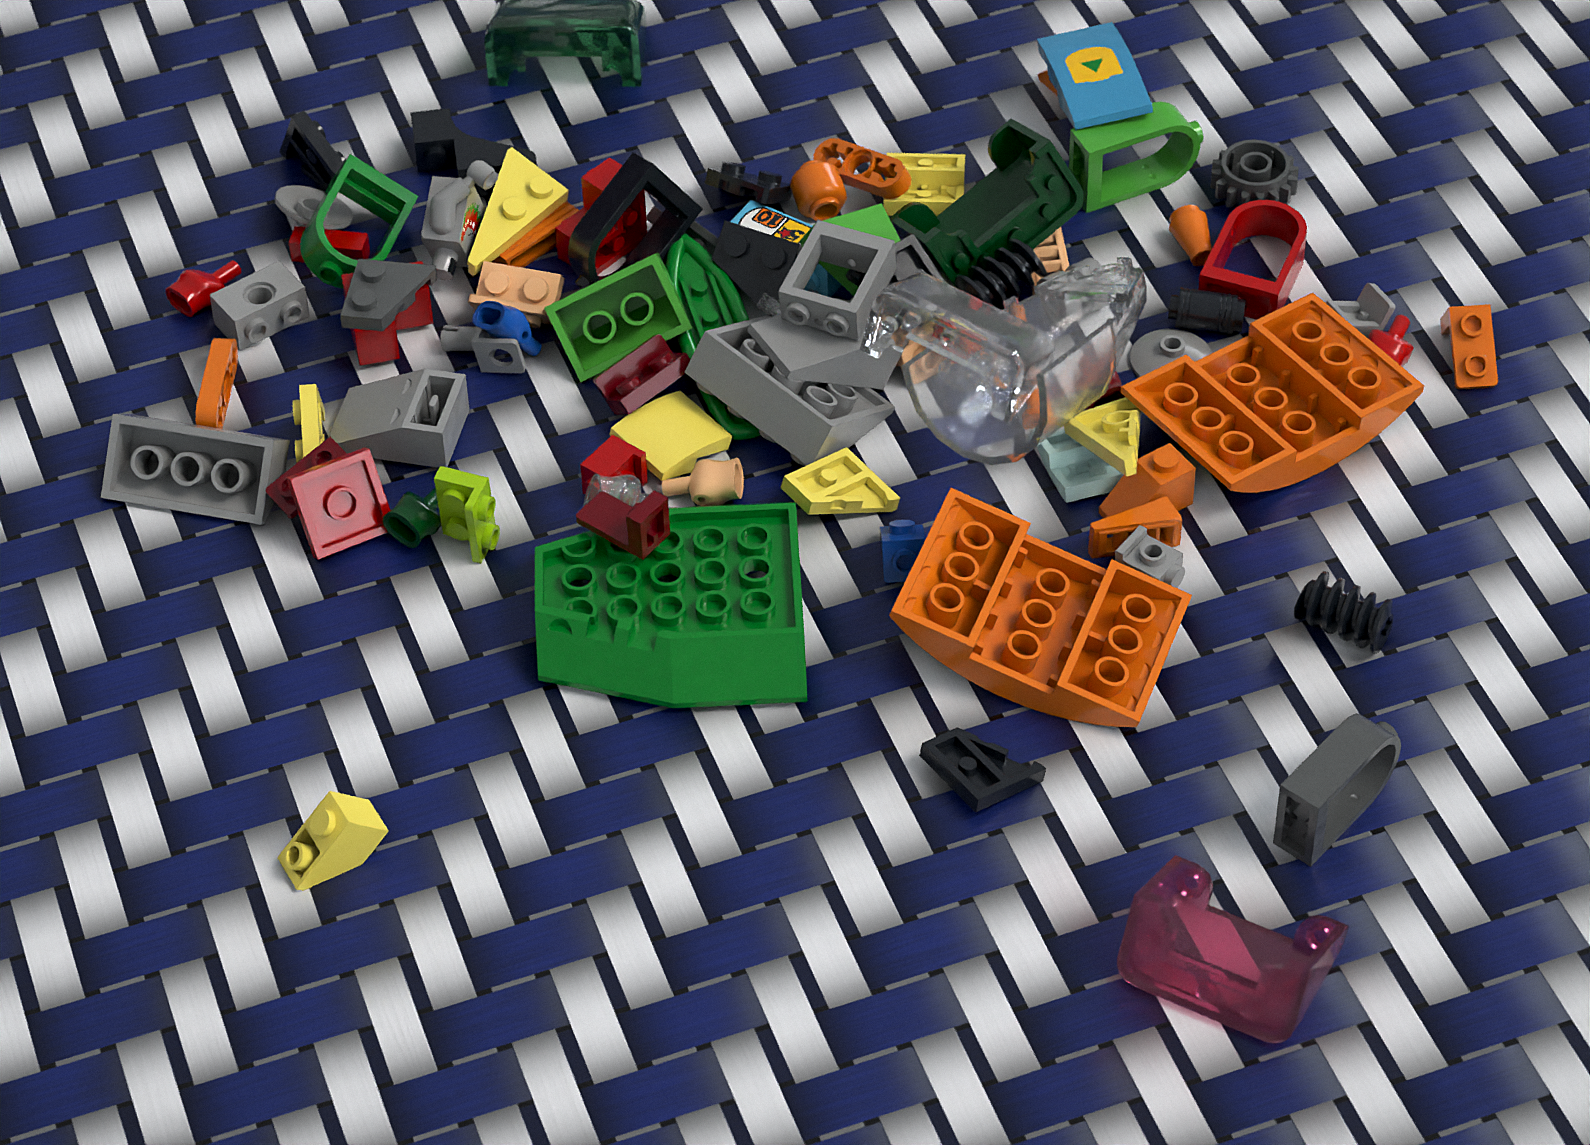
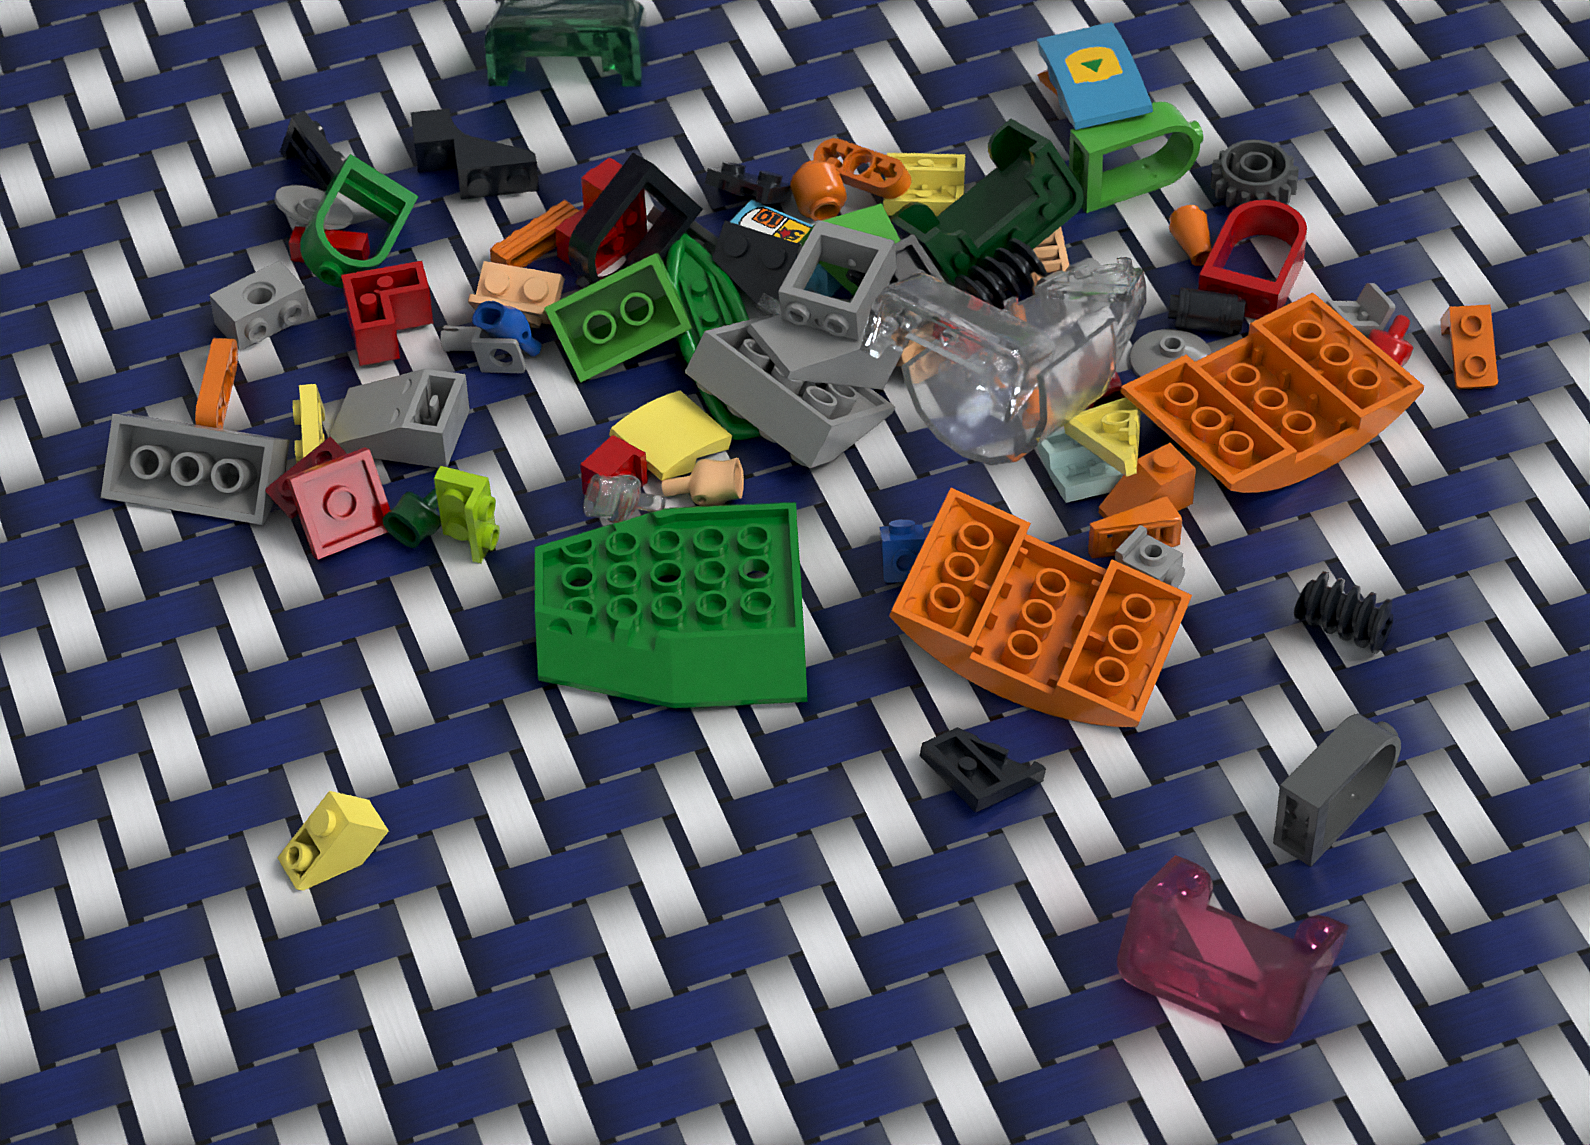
red piece [166,260,242,317] -> none
dark grey wing [340,259,437,331] -> none
light grey torso [421,160,499,280] -> none
light yellow wing [467,147,569,276] -> none
dark red bracket [576,490,670,560] -> none
dark red bracket [593,334,691,414] -> none
light yellow wing [781,447,900,515] -> none

